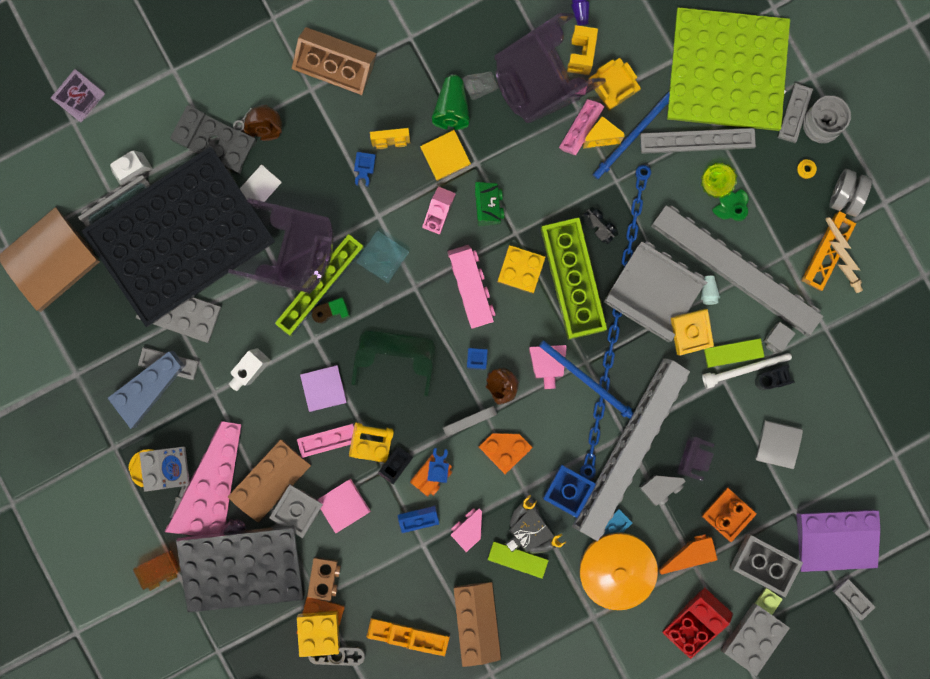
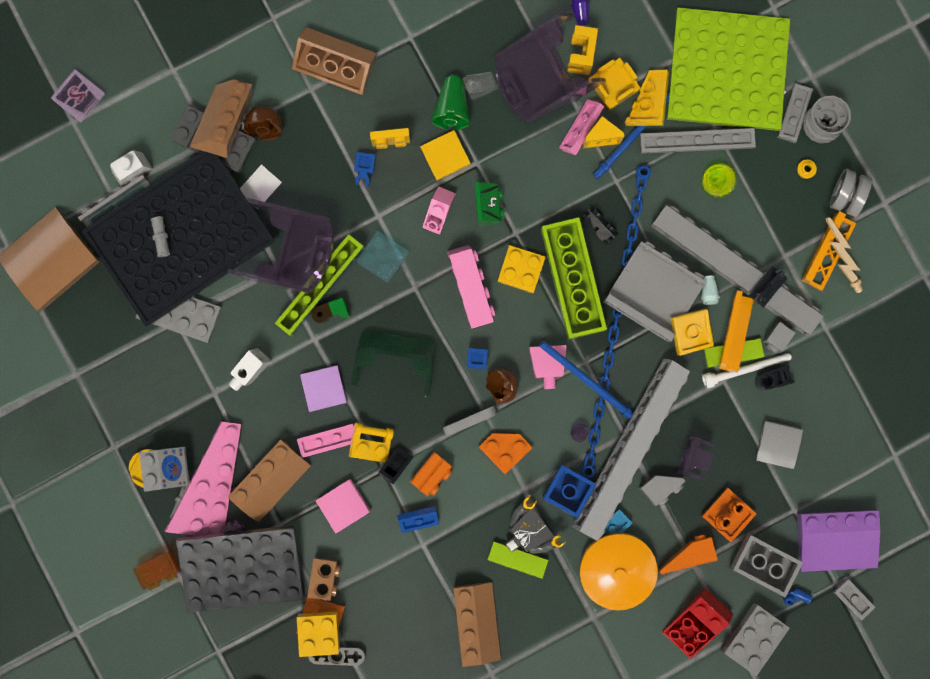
sand blue wedge [108,351,185,429] -> none
light grey tile [138,347,199,380] -> none
light grey panel [270,484,323,538] -> none
light orange slope [366,618,450,656] -> none
blue plate [427,448,449,483] -> none
bright pink slope [451,508,482,552] -> none
green plate [712,189,749,221] -> none
yellowish green plate [755,588,783,615] -> none
none -> light grey pin [151,216,170,257]
none -> medium nougat slope [190,79,252,158]
none -> clear purple plate [570,423,589,442]
none -> yellow wing [625,70,669,126]
none -> light orange fence [718,290,753,373]
none -> black hinge [748,266,787,308]
none -> blue arm [783,588,813,606]

